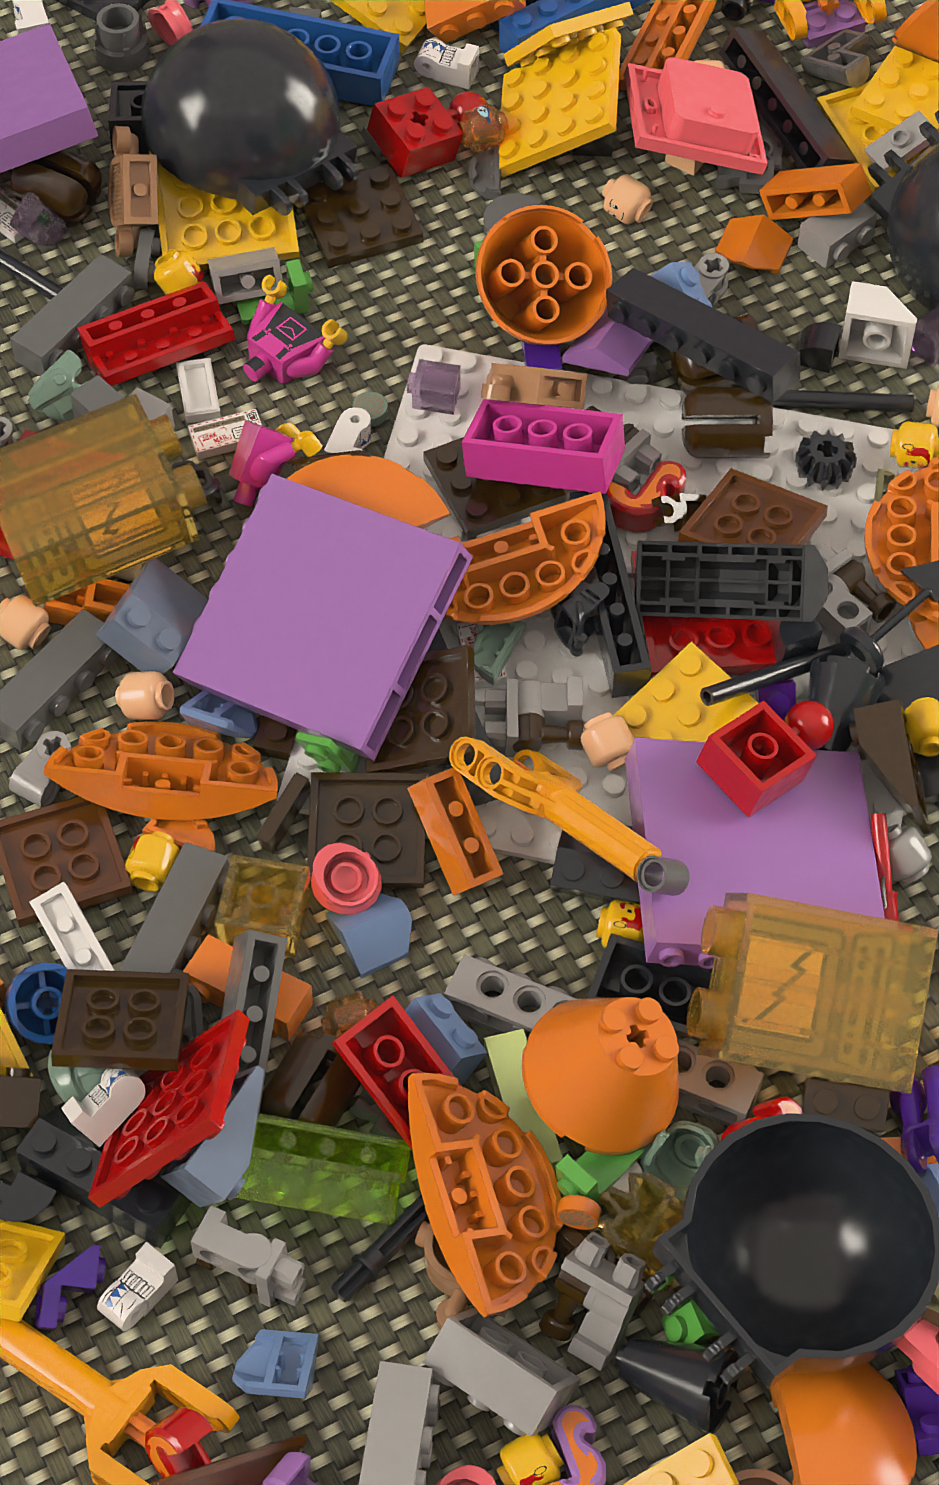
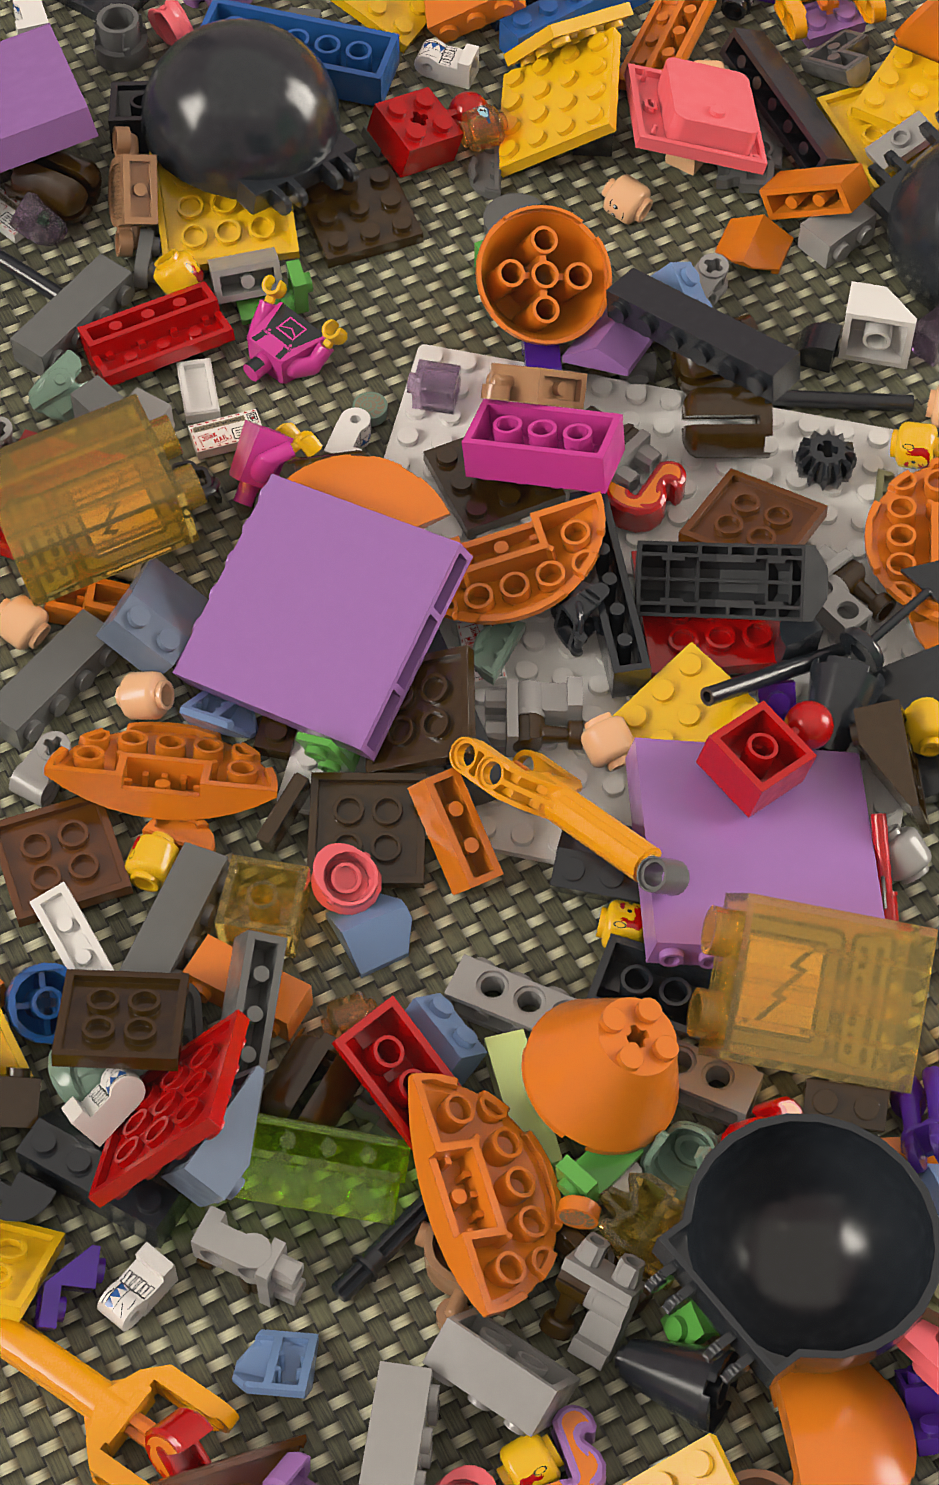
dark brown plate [651,493,707,532] -> none

